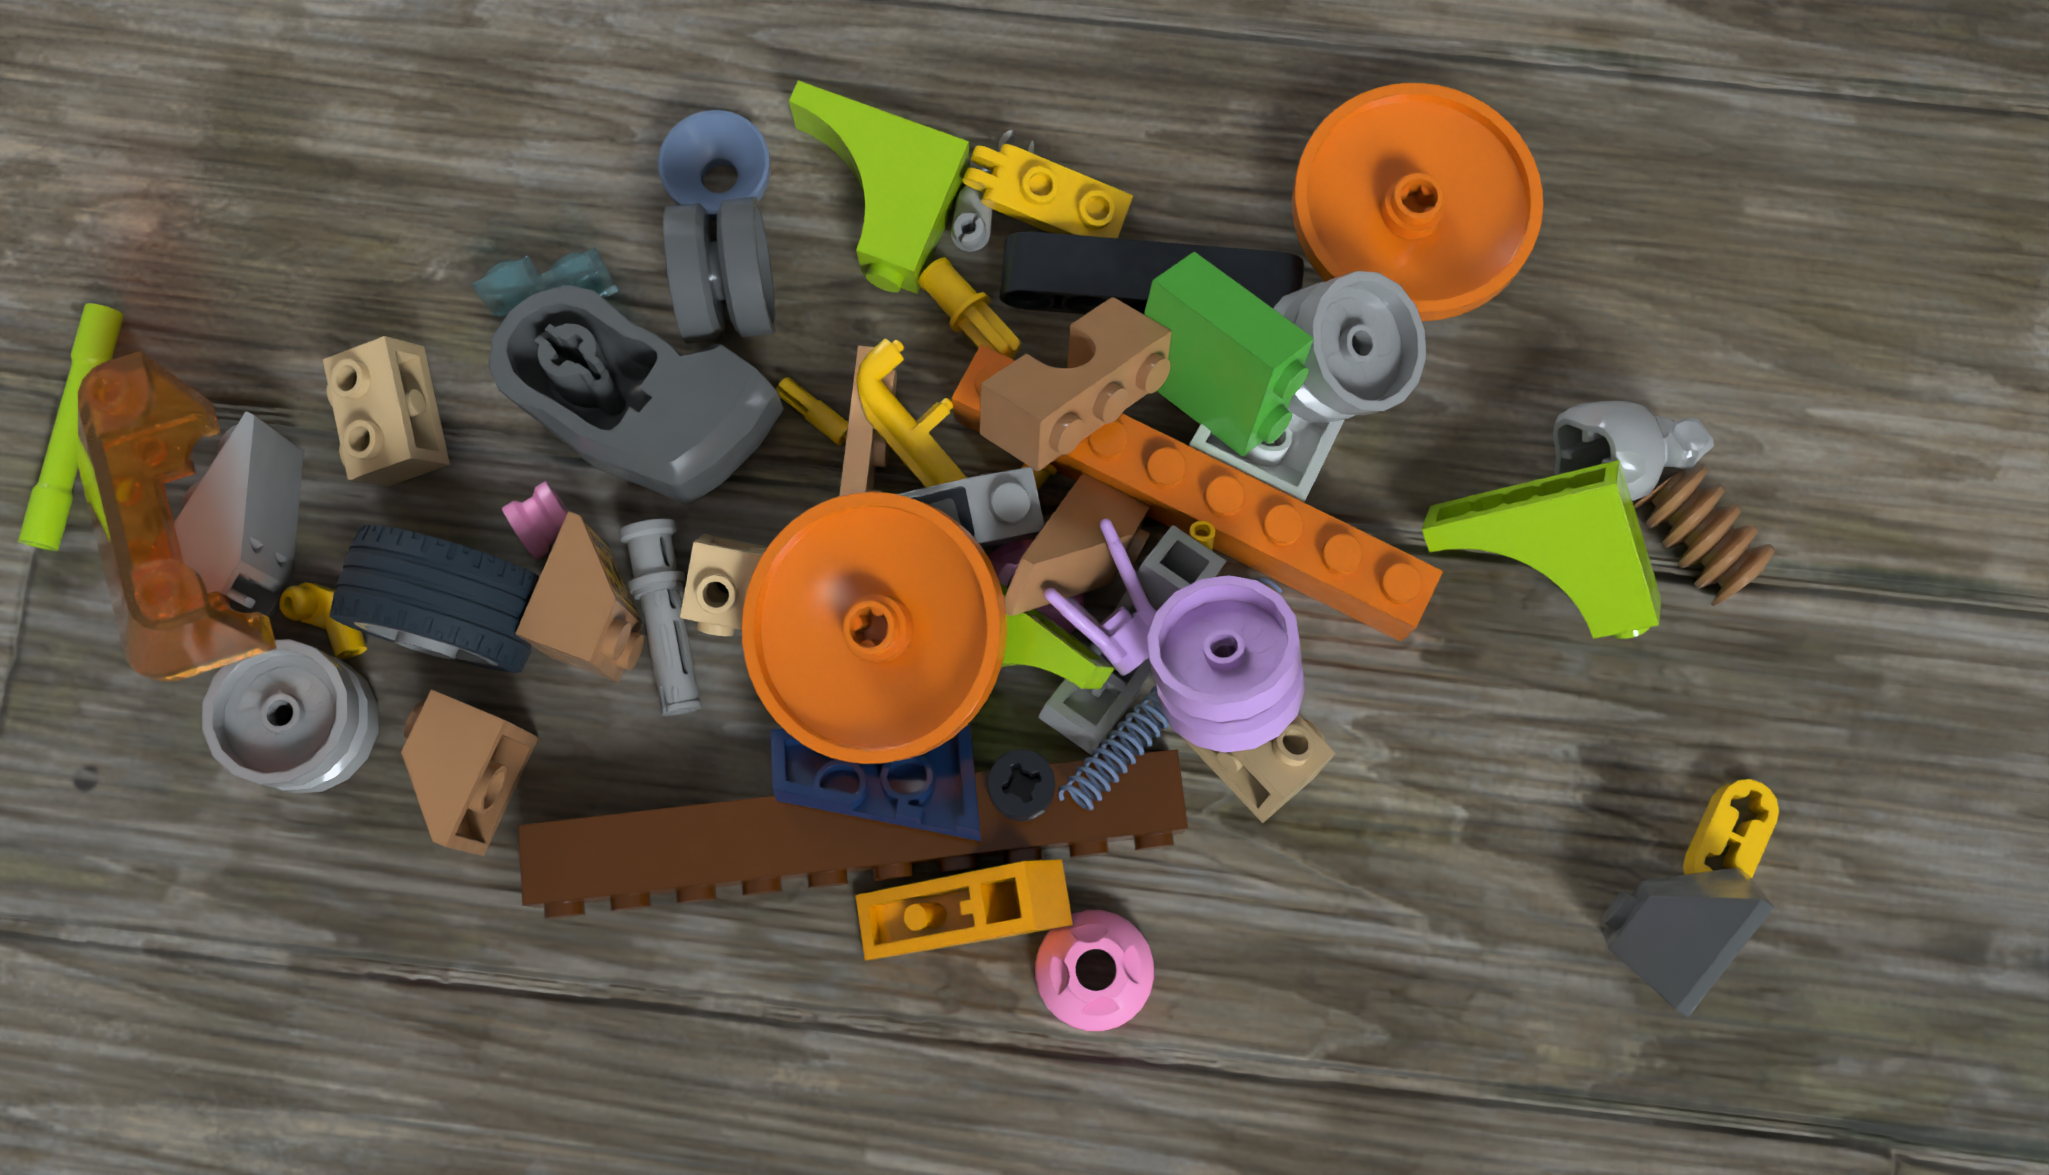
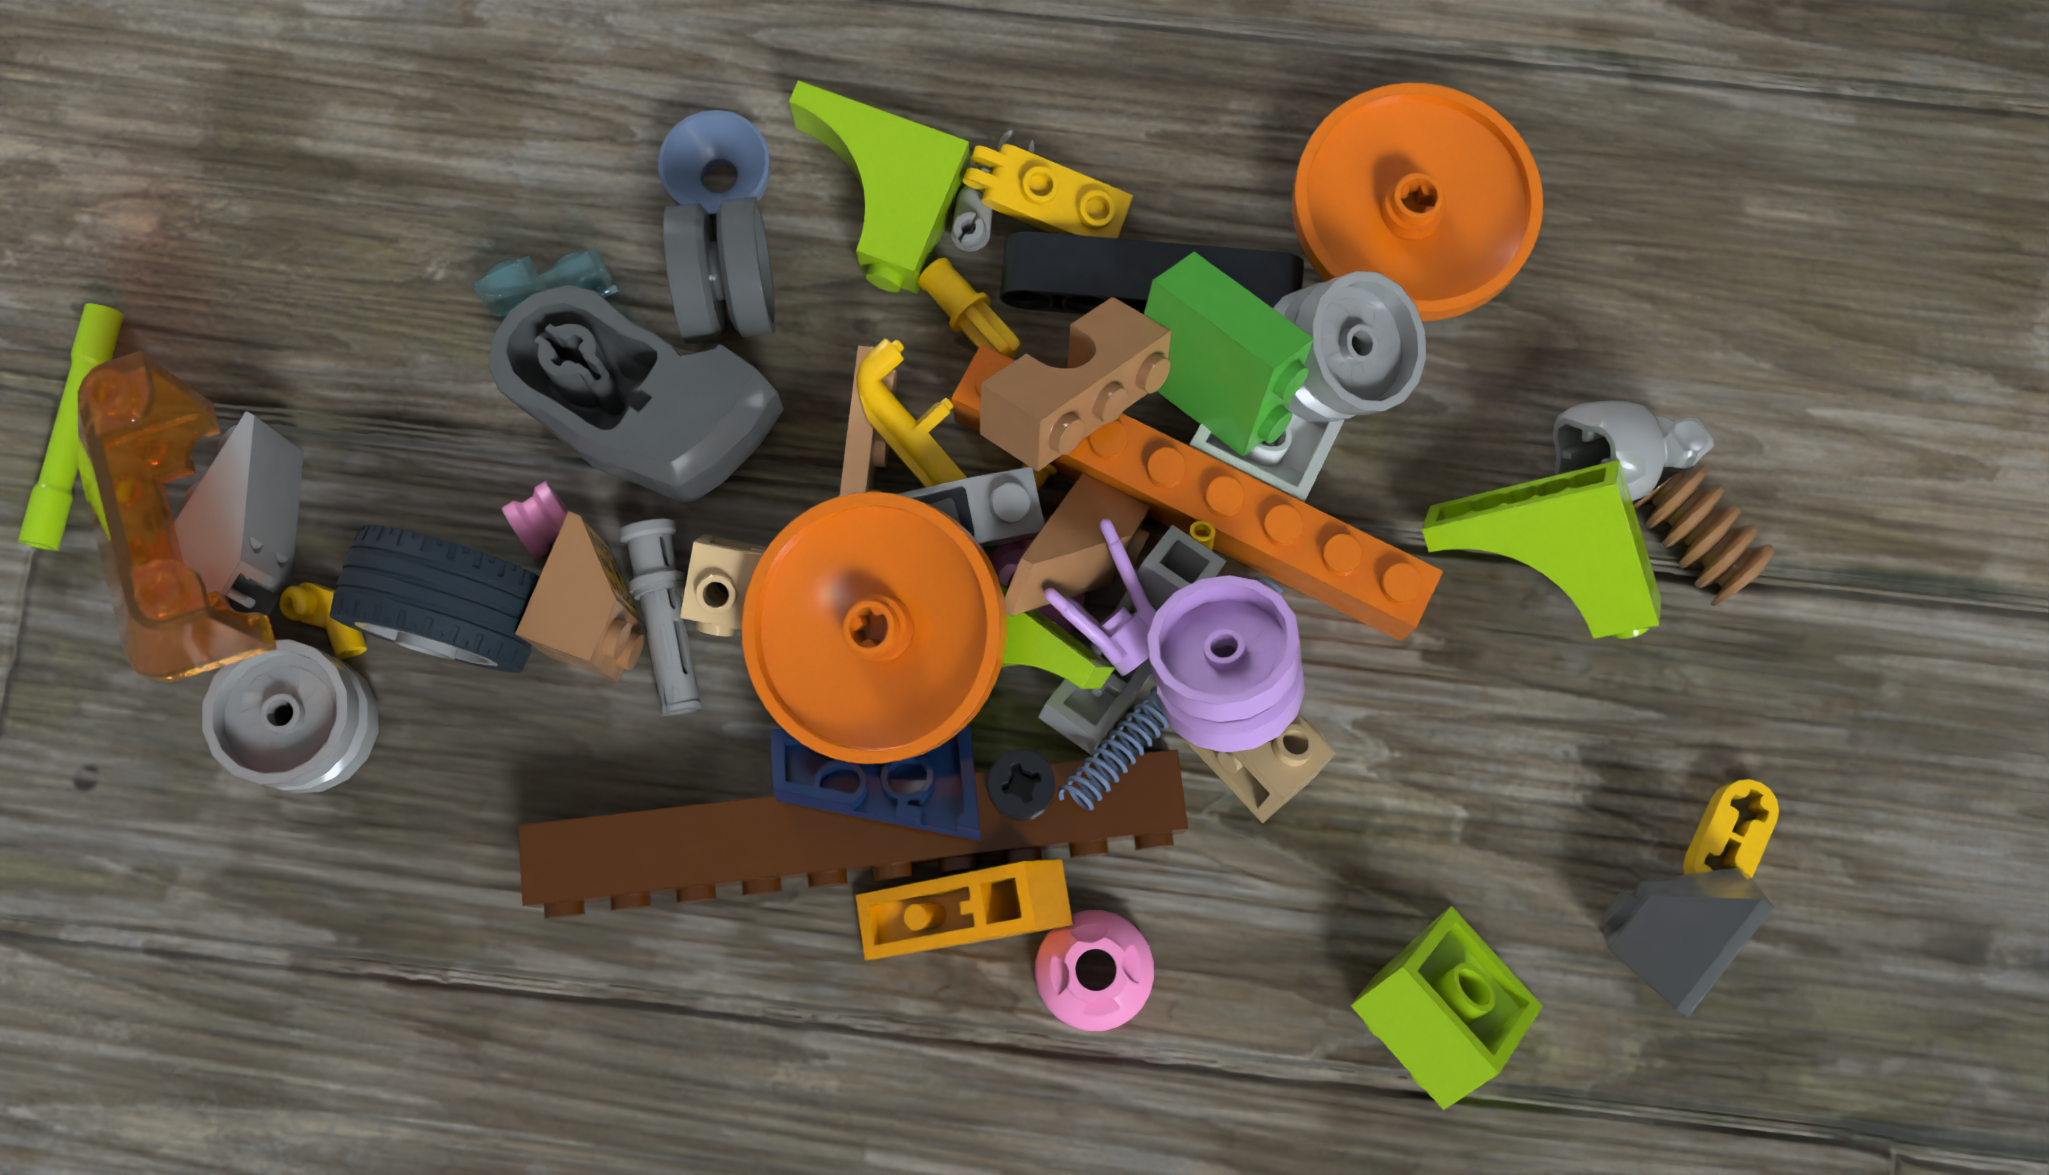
tan brick [323,336,450,486] -> none
medium nougat slope [401,689,539,856] -> none
yellow pin [776,377,848,446] -> none
none -> lime slope [1350,906,1543,1110]

